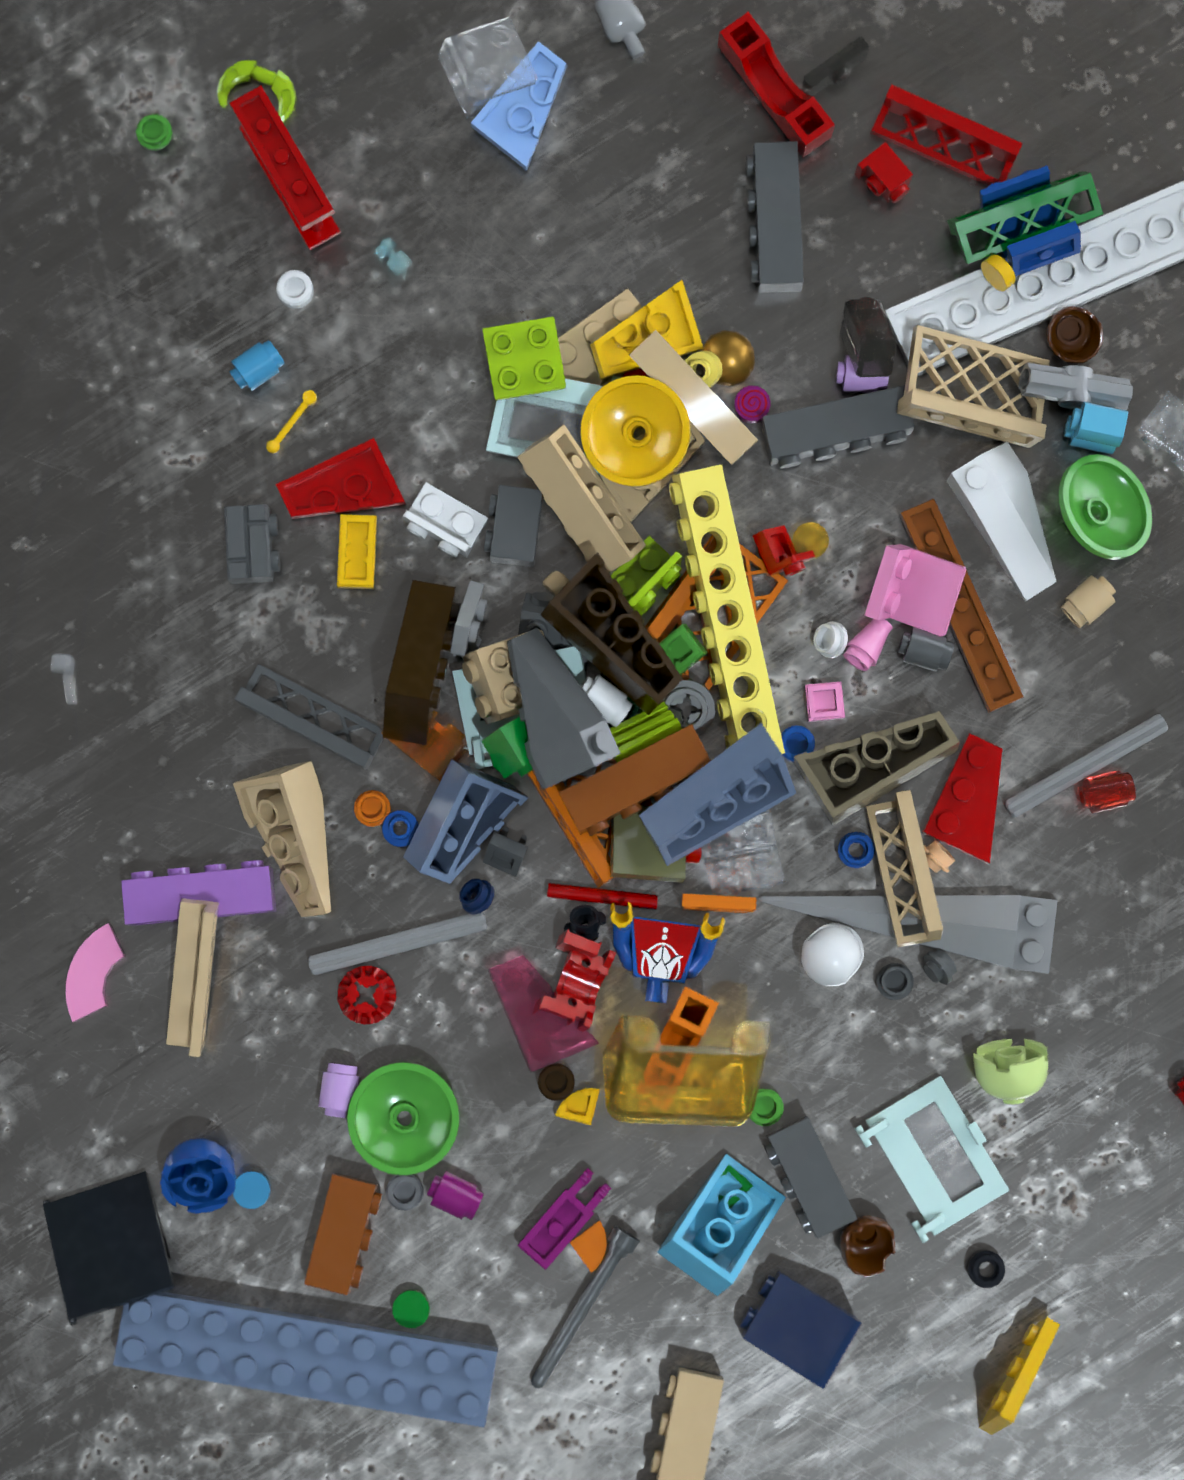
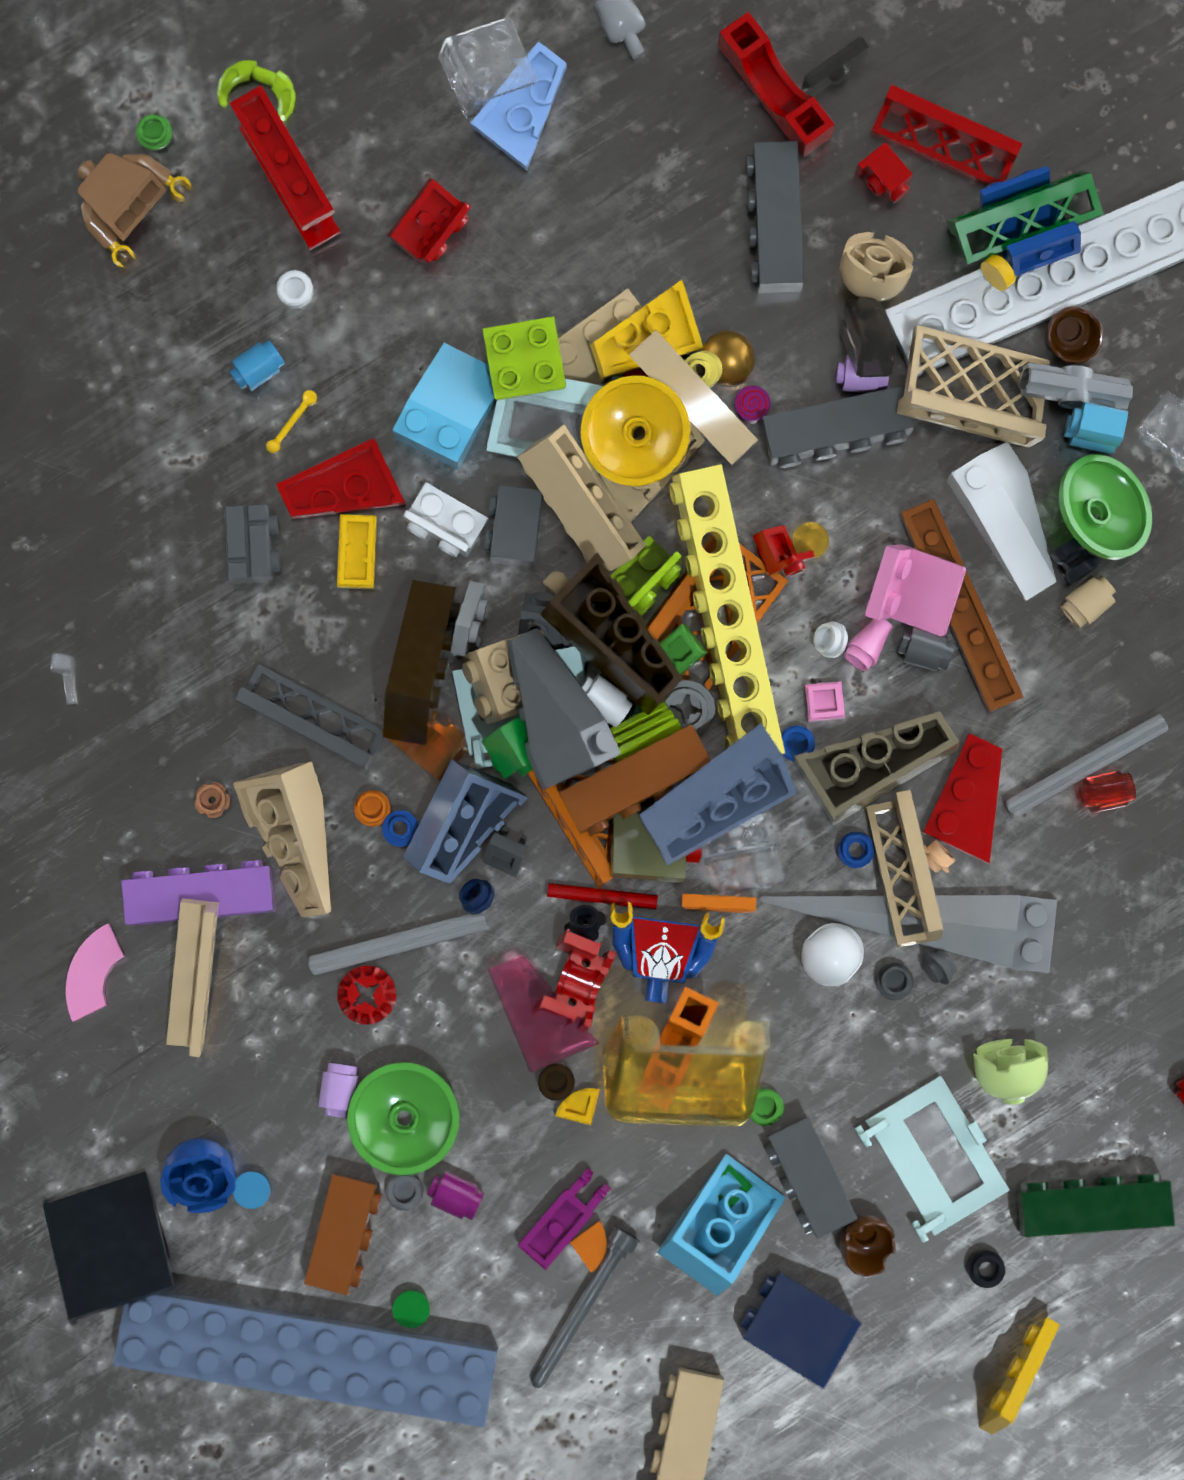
clear light blue piece [375,238,412,276] -> none
none -> medium nougat torso [77,153,191,269]
none -> nougat plate [194,782,231,818]
none -> red bracket [386,179,471,263]
none -> medium azure slope [392,343,496,471]
none -> tan cylinder [839,232,914,302]
none -> dark green brick [1016,1173,1175,1238]
none -> black wheel [1050,538,1101,585]

